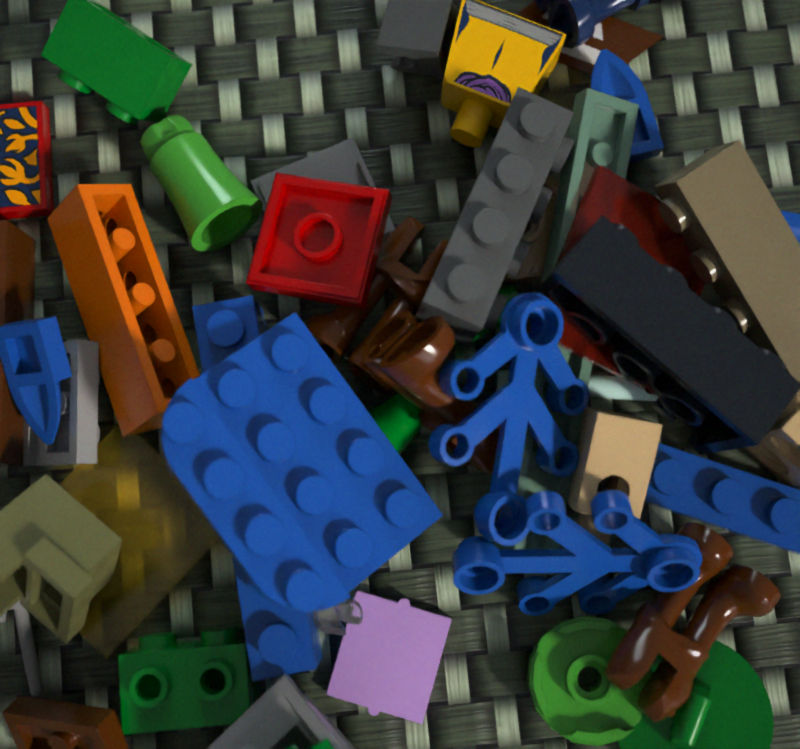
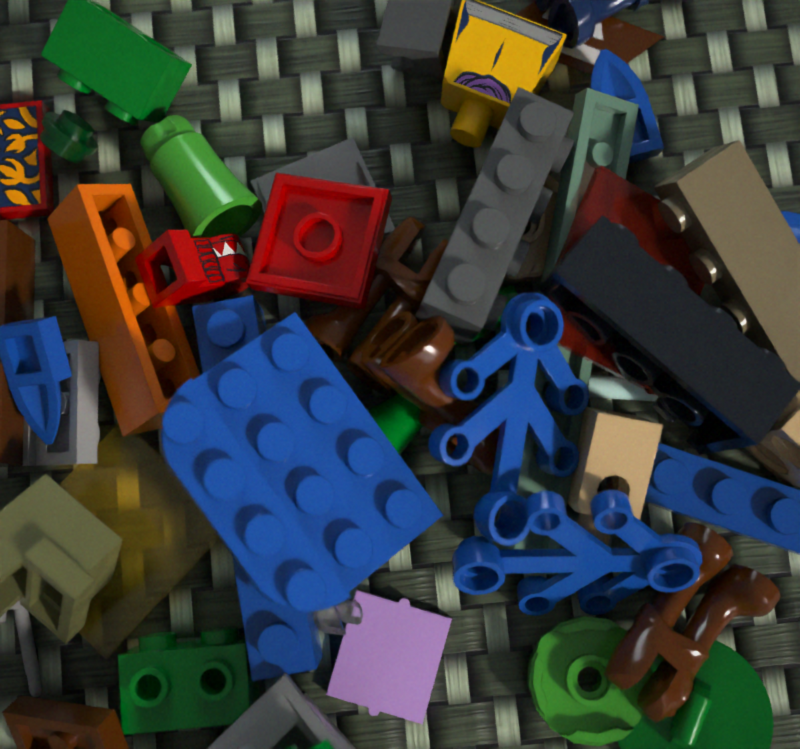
none -> dark green plate [39,110,99,163]
none -> red leg [134,230,250,308]

